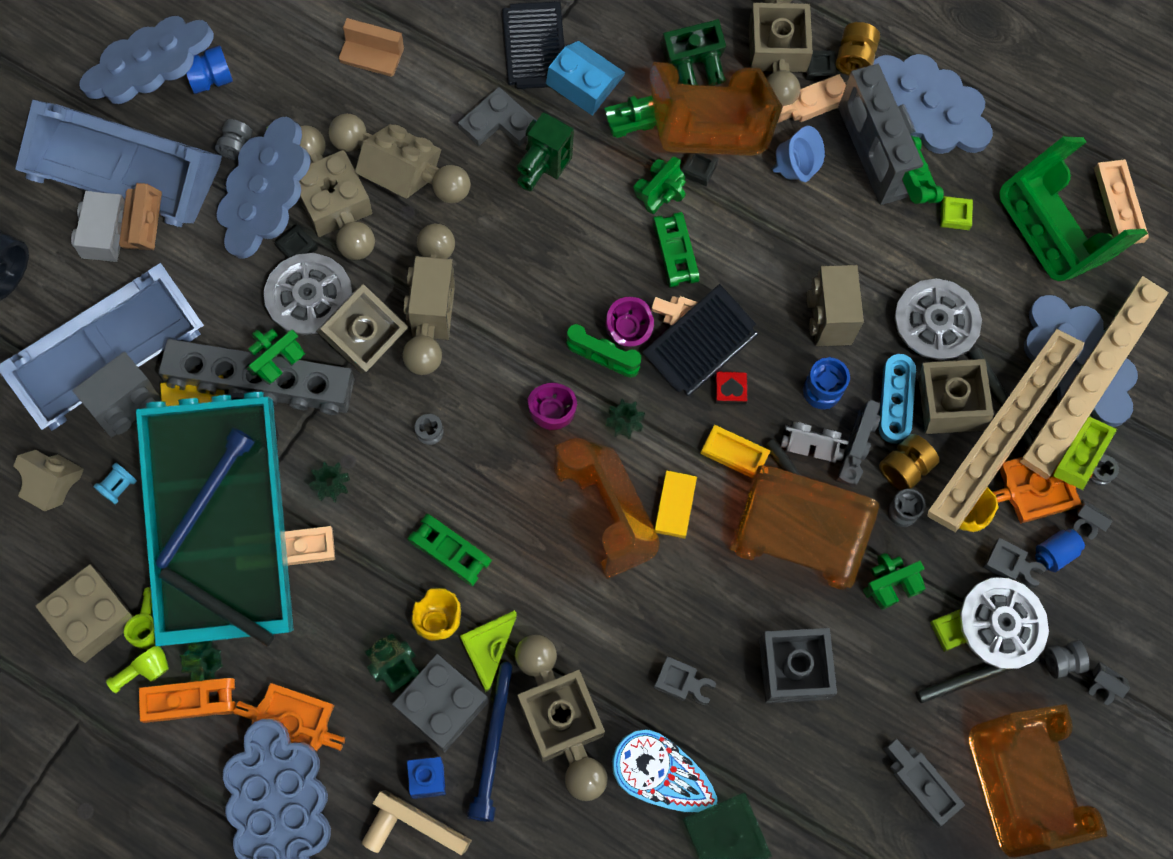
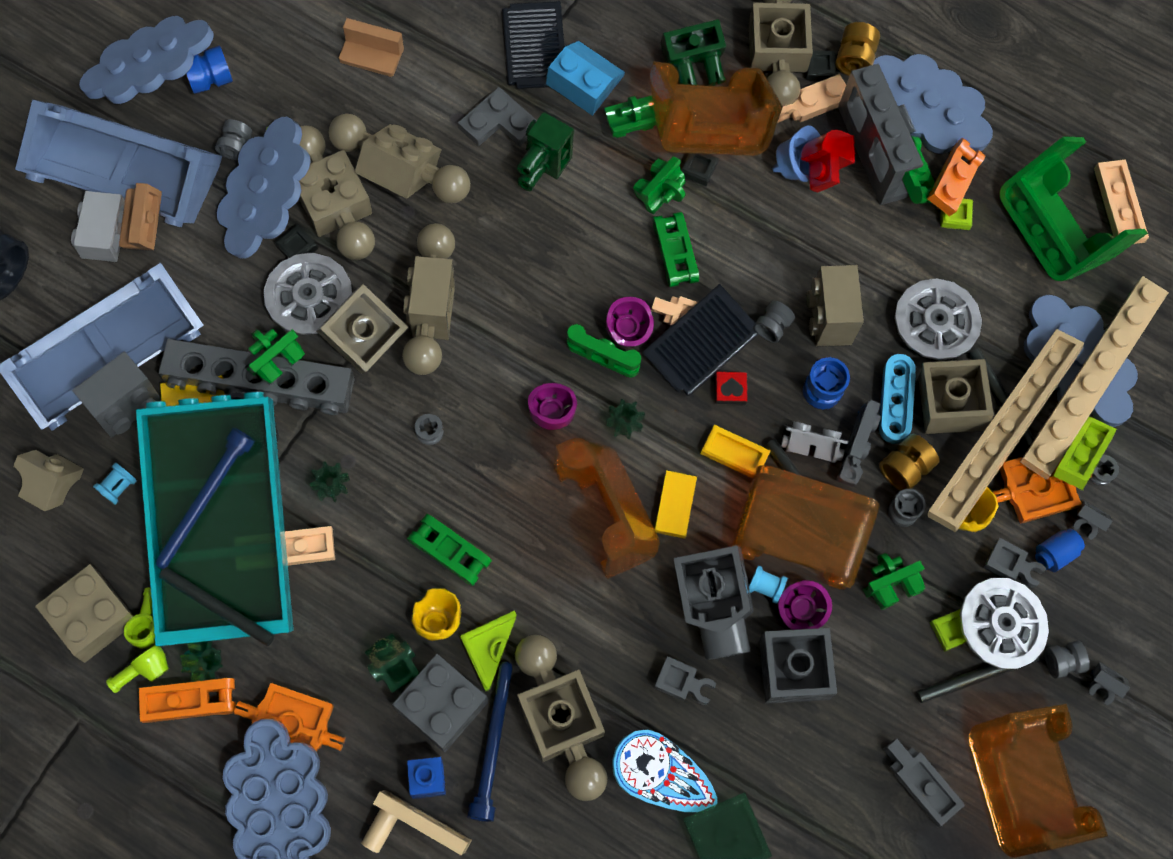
none -> dark grey brick [674,546,754,660]
none -> medium azure bush [749,565,788,604]
none -> dark grey wheel [754,300,795,343]
none -> magenta helmet [779,580,832,630]
none -> red brick [801,130,855,193]
none -> orange plate [927,138,986,216]

